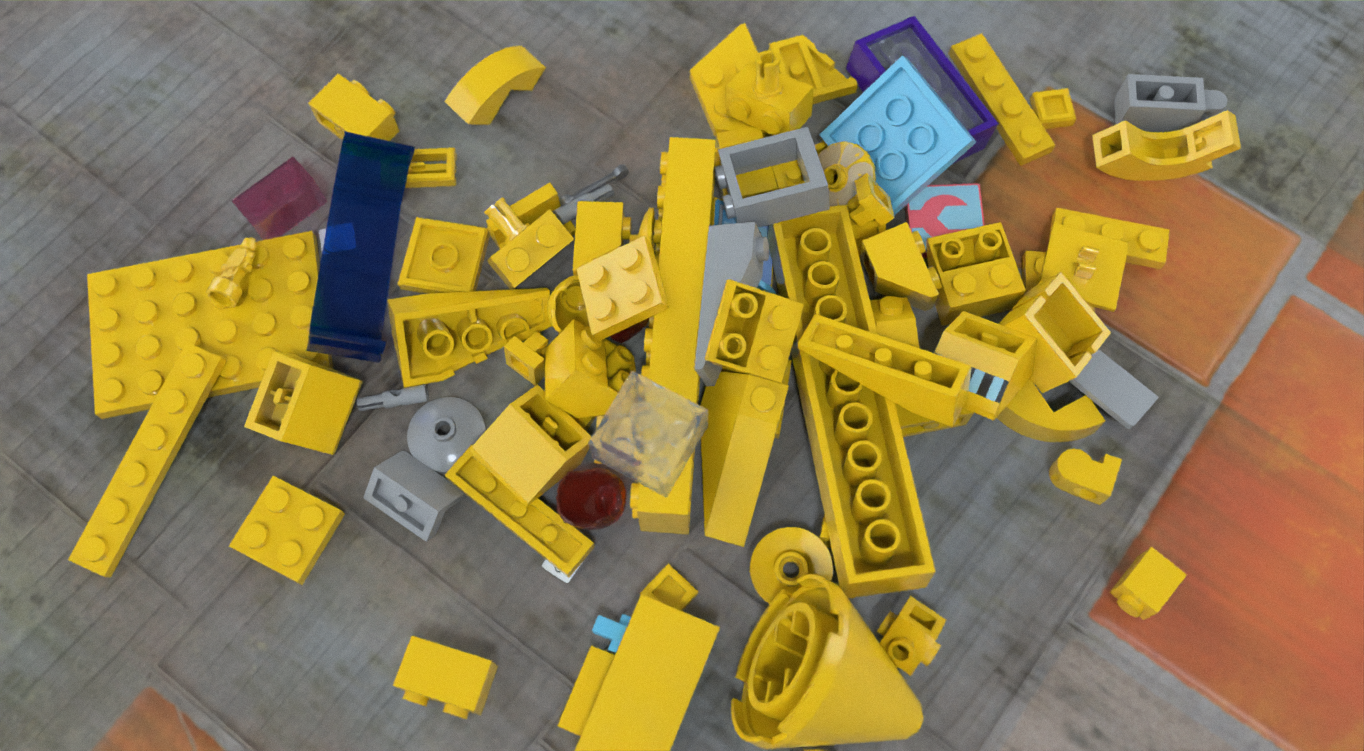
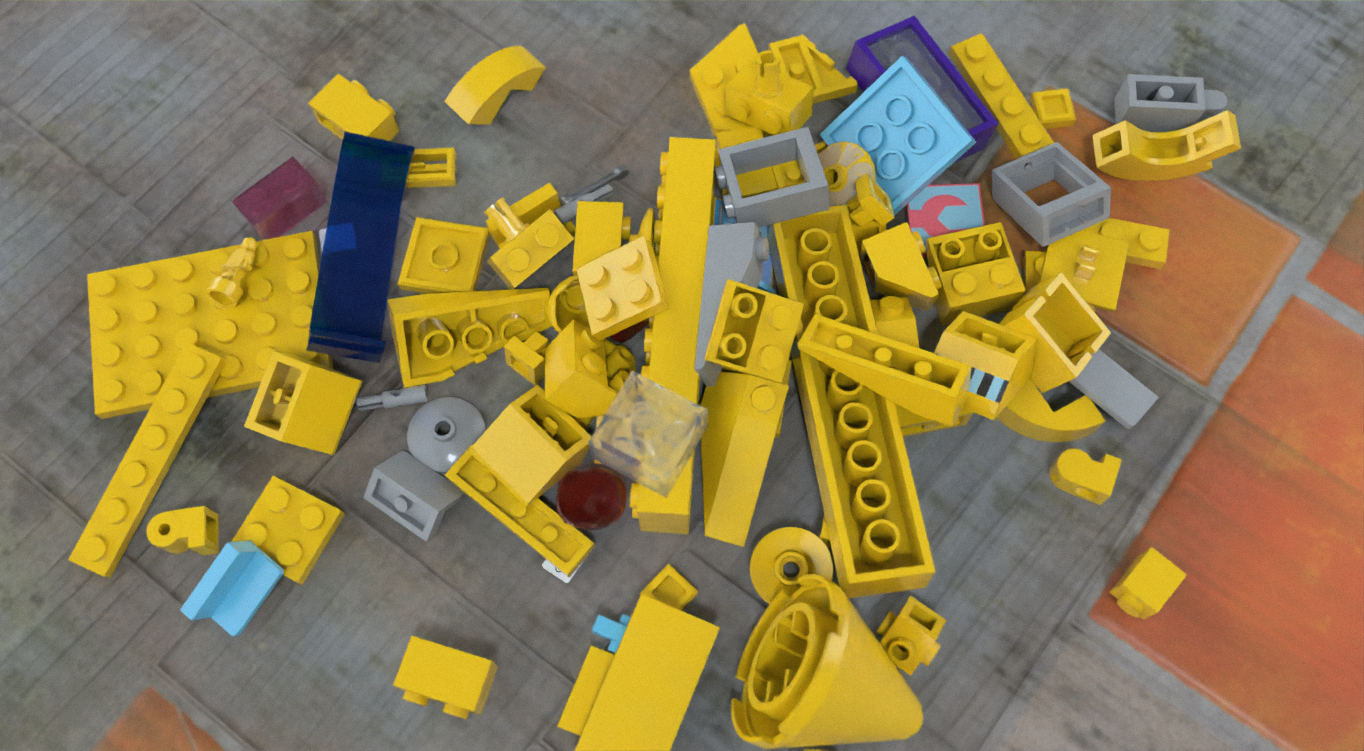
none -> yellow leg [146,506,219,555]
none -> medium azure panel [180,541,284,636]
none -> light grey window [992,142,1111,247]

